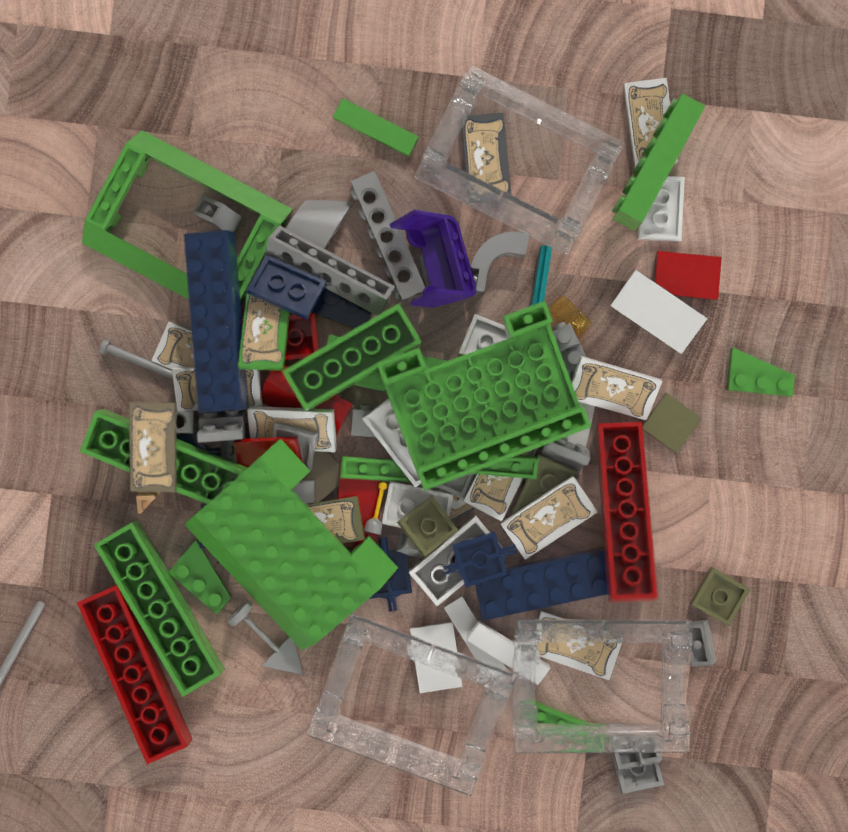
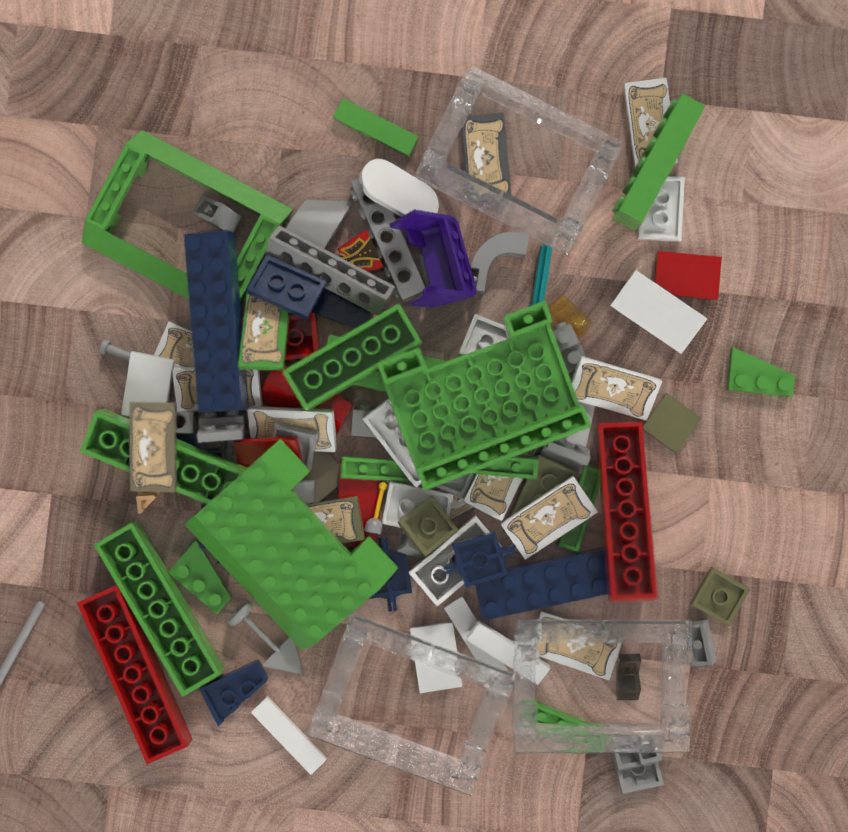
none -> white tile [121,351,175,416]
none -> dark blue wing [199,659,268,726]
none -> white tile [251,696,327,775]
none -> torso [338,230,384,274]
none -> white tile [359,159,439,217]
none -> bright green tile [557,465,600,553]
none -> clear smoke slope [616,654,641,700]

